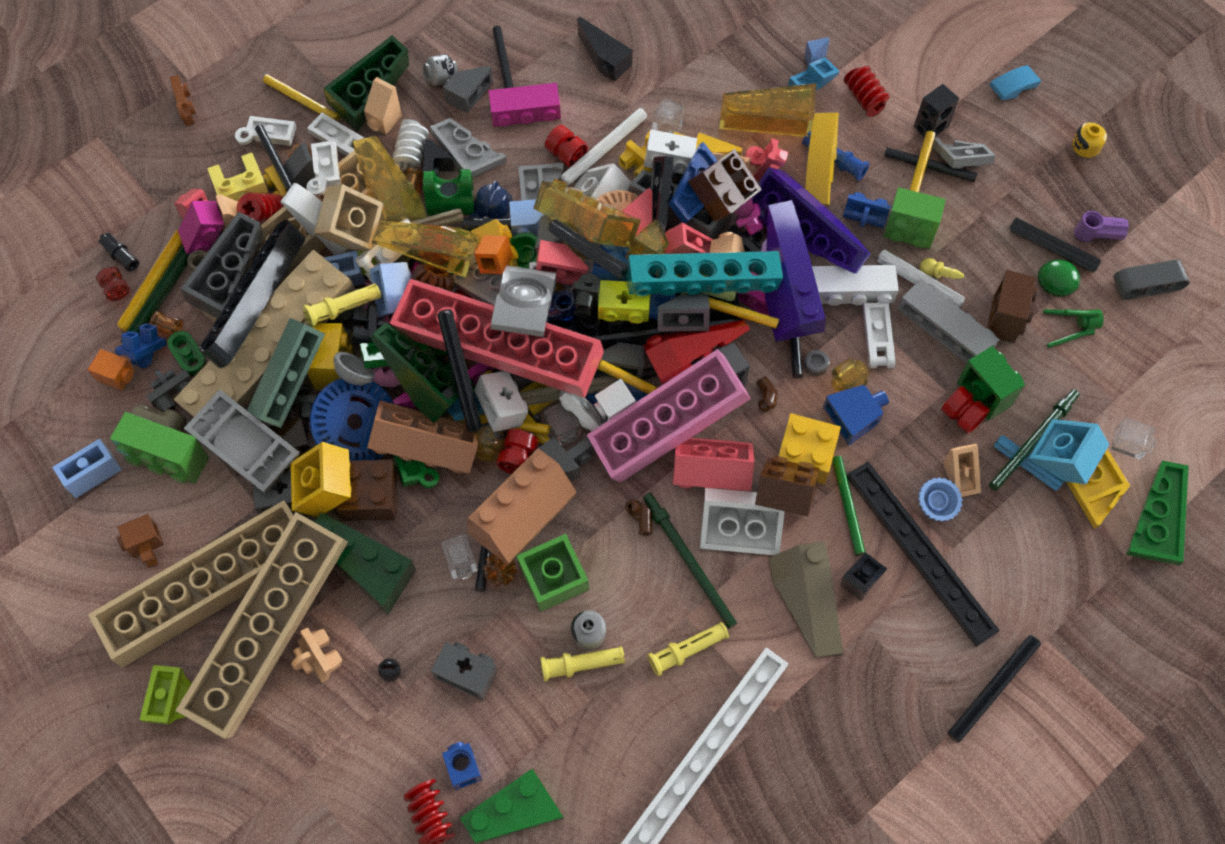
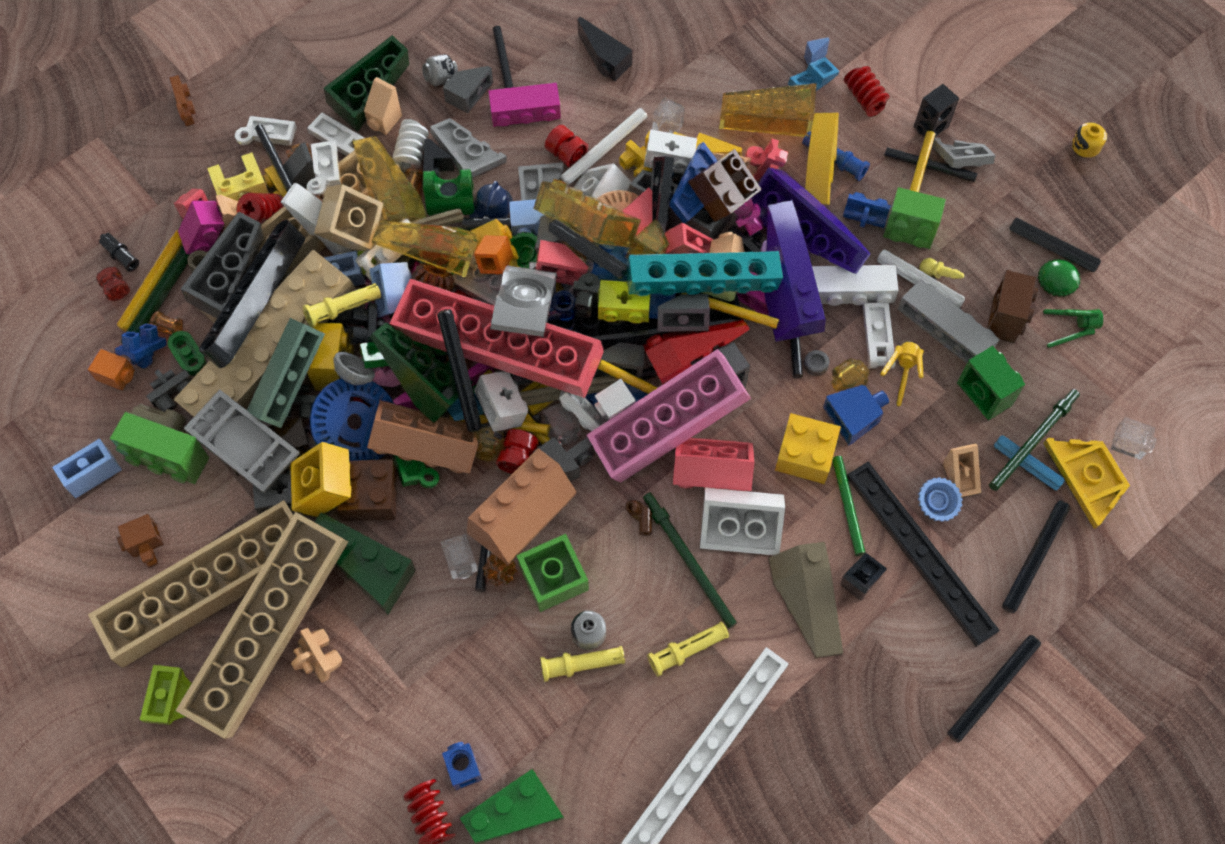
yellow bar [263,74,340,122] -> none
black hinge [378,658,401,682] -> none
dark grey brick [431,642,498,701] -> none
reddish brown brick [755,456,820,517] -> none
reddish brown arm [756,376,778,413] -> none
red wheel [941,386,991,434] -> none
dark azure slope [989,65,1041,101] -> none
medium azure slope [1029,419,1110,484] -> none
medium lavender piece [1074,211,1129,242] -> none
dark grey beam [1113,260,1190,300] -> none
green wing [1126,460,1189,566] -> none
none -> yellow plant [880,342,924,407]
none -> black axle [1002,500,1071,613]

